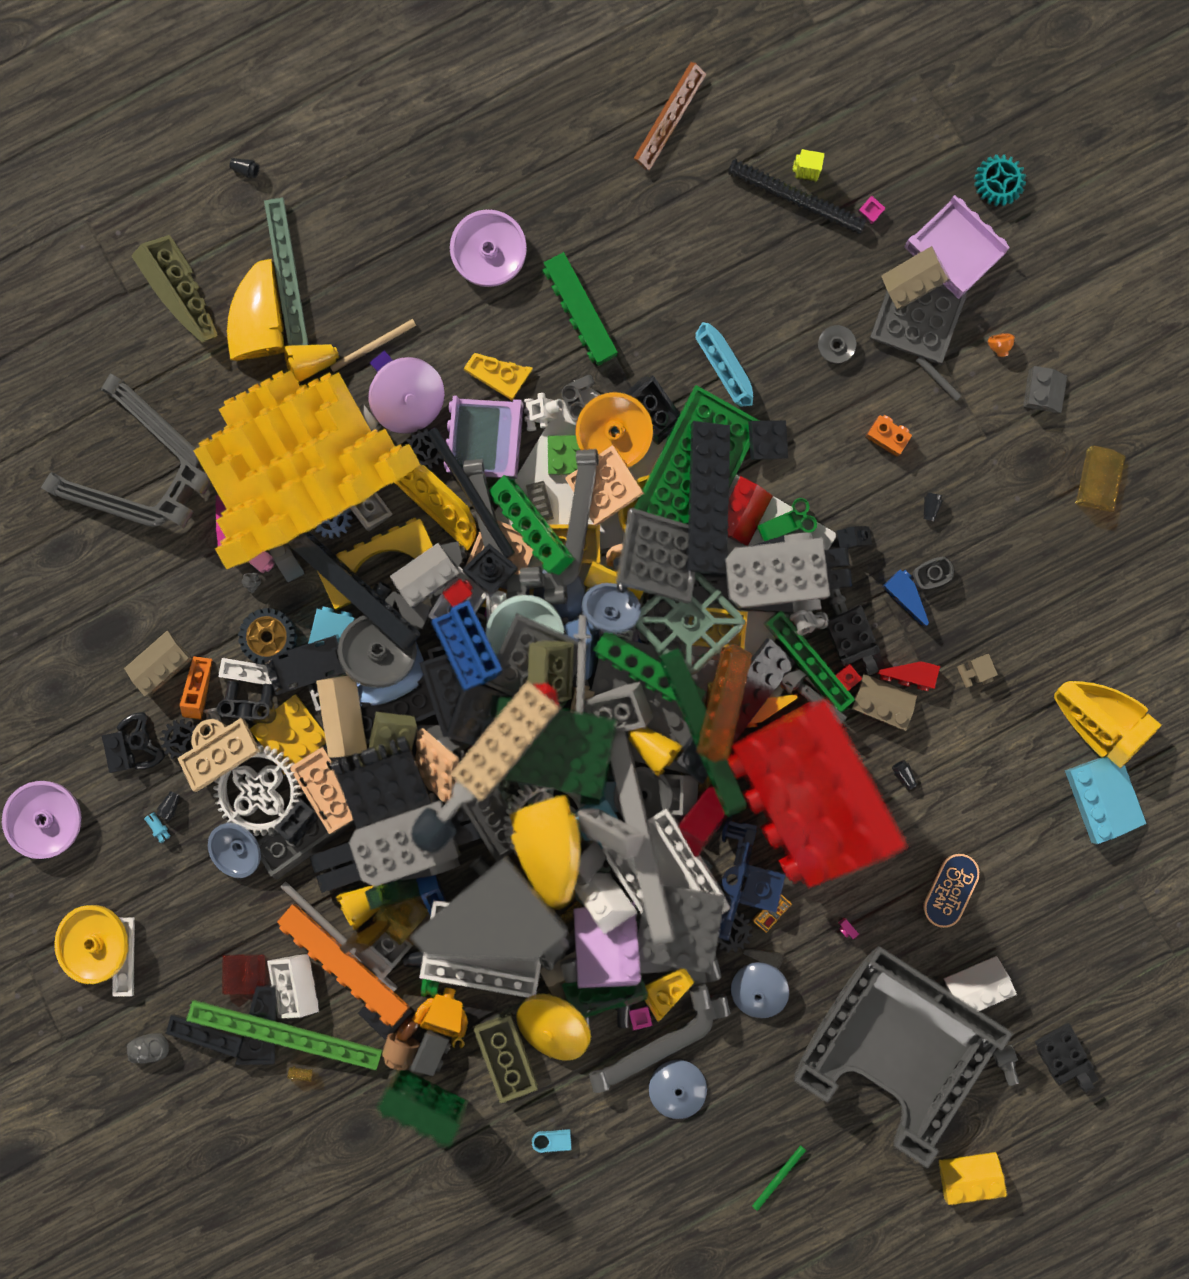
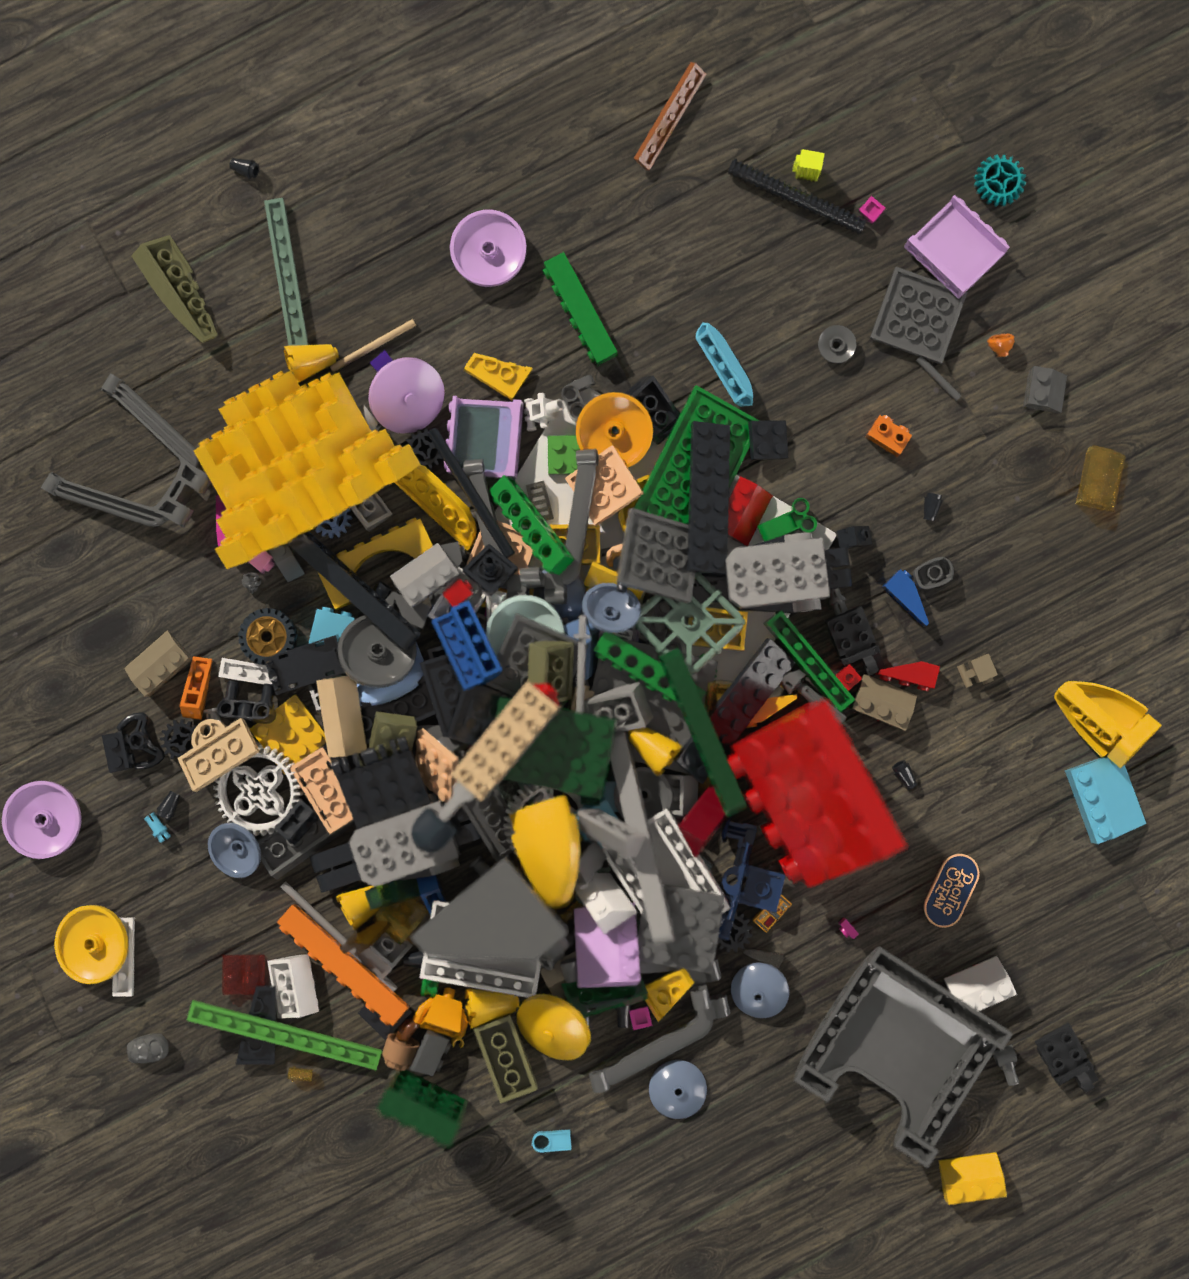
black plate [166,1014,244,1057] -> none
yellow panel [227,259,285,361] -> none
clear orange brick [697,644,752,762] -> none
green bar [752,1145,806,1211] -> none
light grey connector [790,610,828,635] -> none
dark tan slope [881,246,951,309] -> none
none -> yellow cone [465,988,519,1028]

